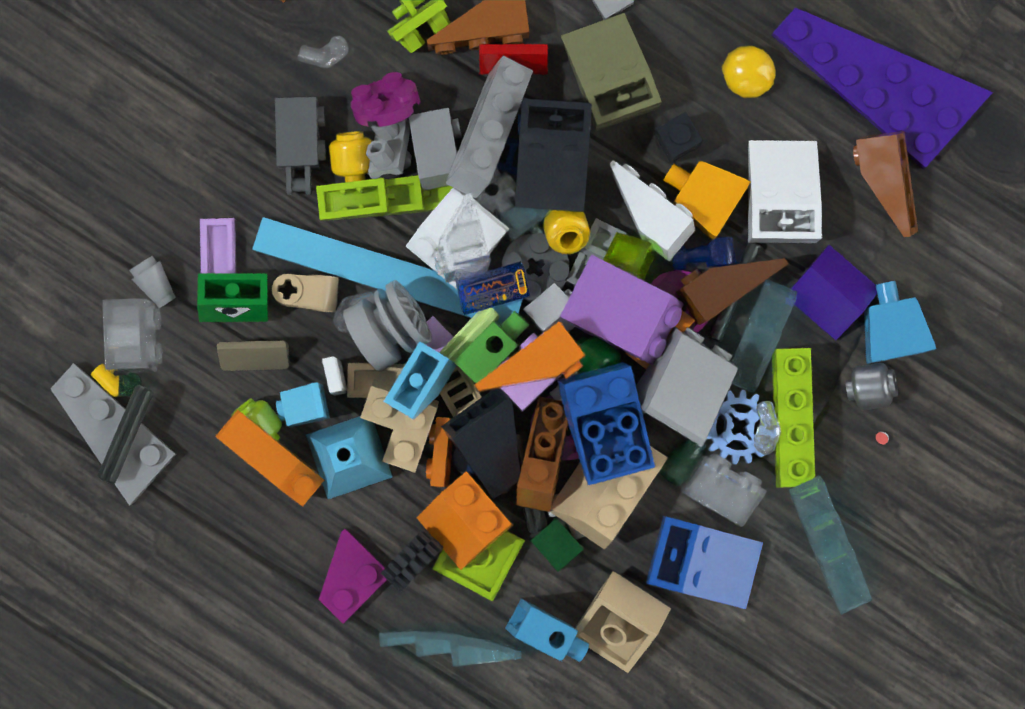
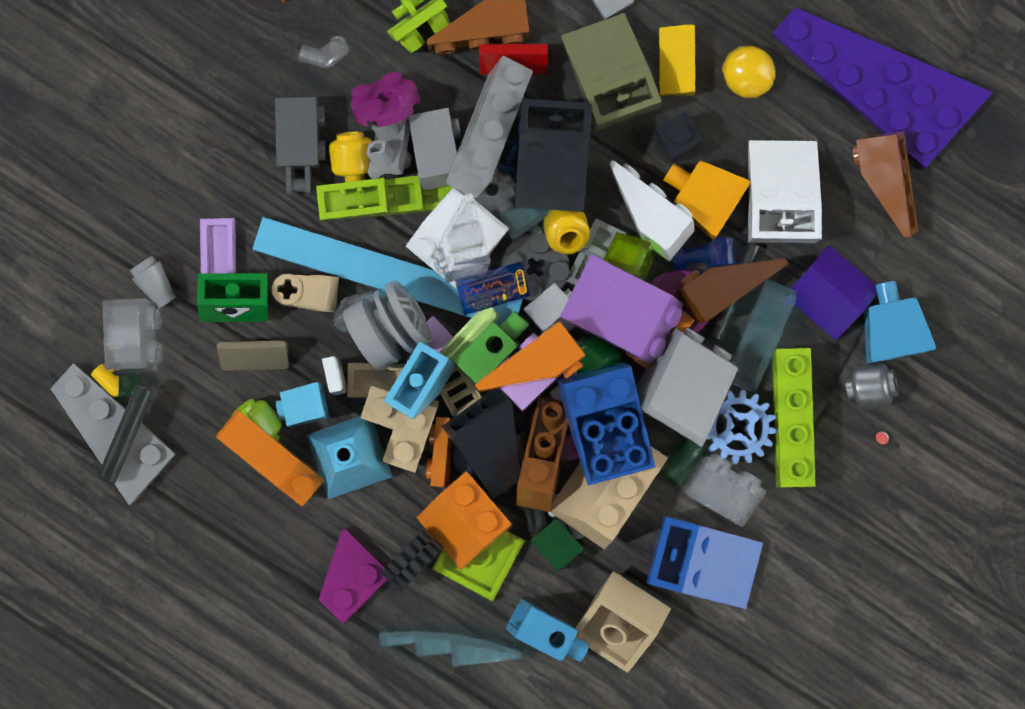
clear arm [754,401,781,455] -> none
clear light blue slope [789,476,872,615] -> none
none -> yellow slope [659,25,695,96]

